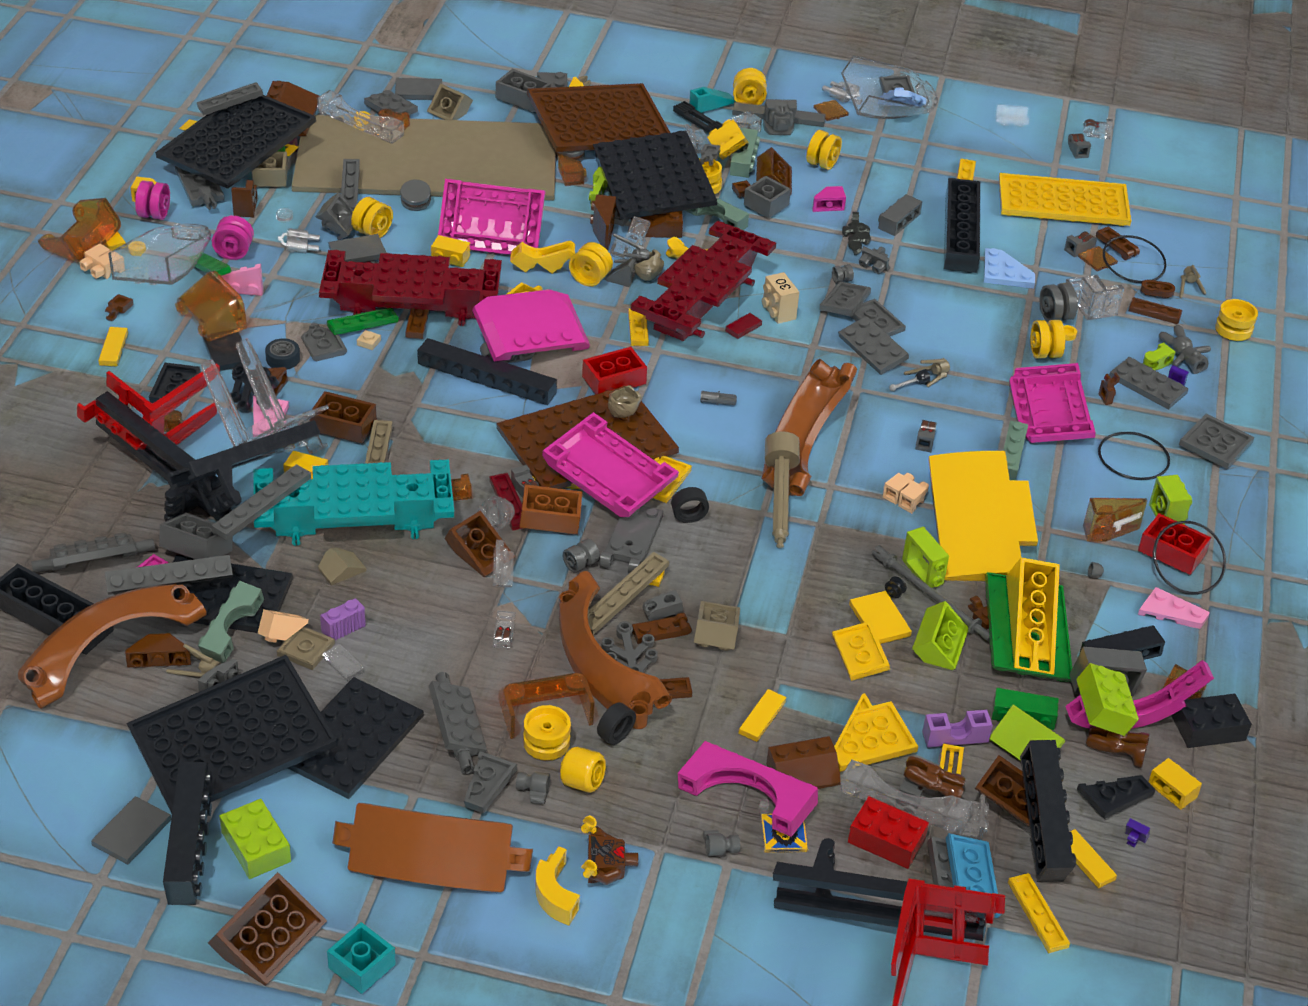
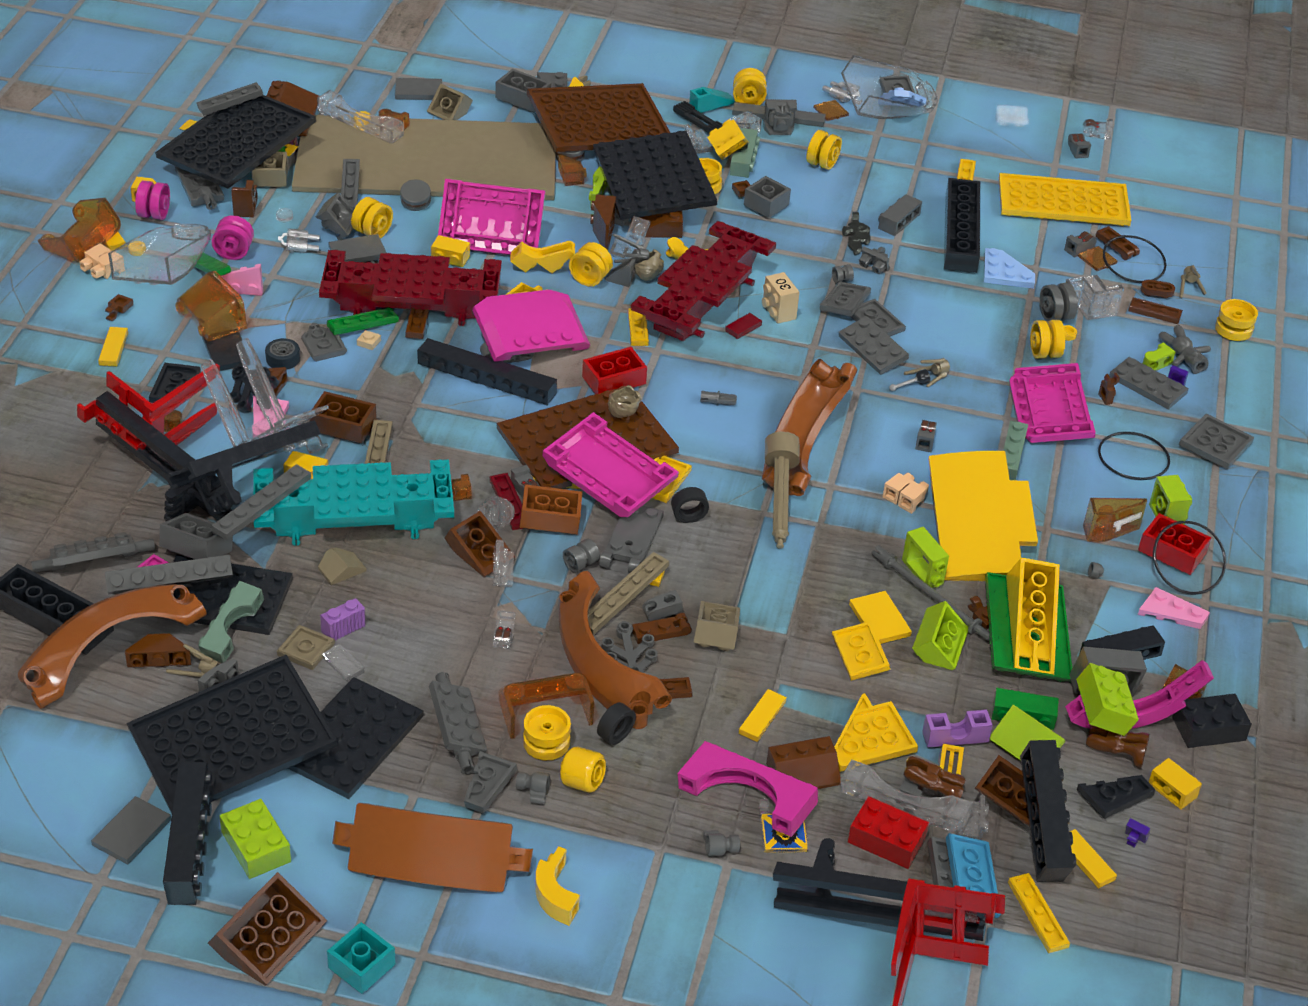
light nougat slope [258,609,309,643] -> none
dark grey plate [364,90,418,119] -> none
torso [581,815,638,885] -> none
sand green arch [685,198,749,230] -> none
dark grey plate [700,144,720,166] -> none
reddish brown slope [756,147,792,195] -> none
dark pink slope [812,186,846,212] -> none
black wheel [885,576,907,598] -> none

